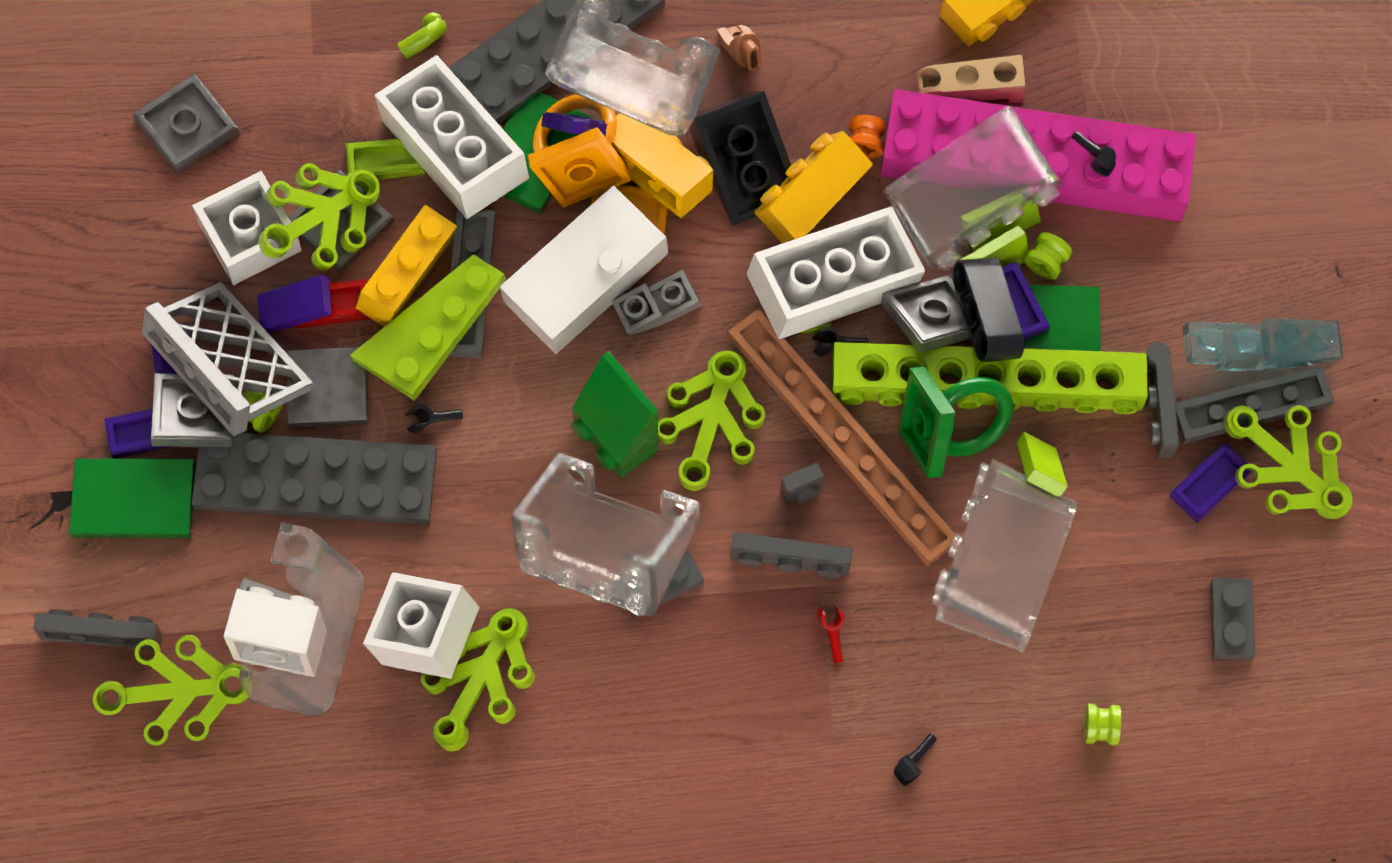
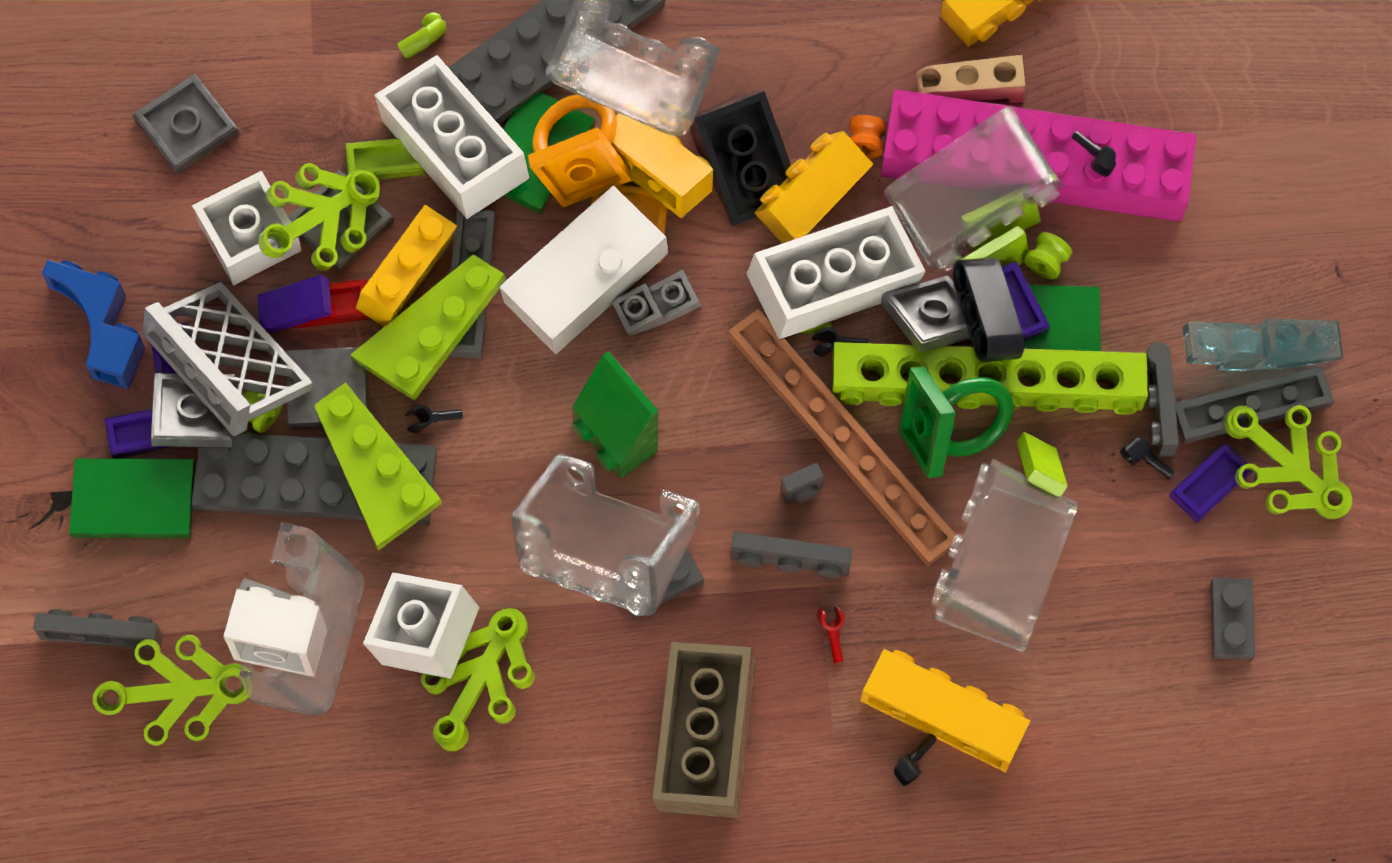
dark purple tile [541,112,607,136] -> none
lime plant [658,351,765,491] -> none
nougat piece [717,25,762,72] -> none
lime wheel [1083,703,1121,746] -> none
none -> blue arch [42,259,145,390]
none -> lime wing [314,382,442,551]
none -> dark tan brick [652,642,756,818]
none -> yellow brick [860,649,1031,773]
none -> black hand [1120,438,1175,479]

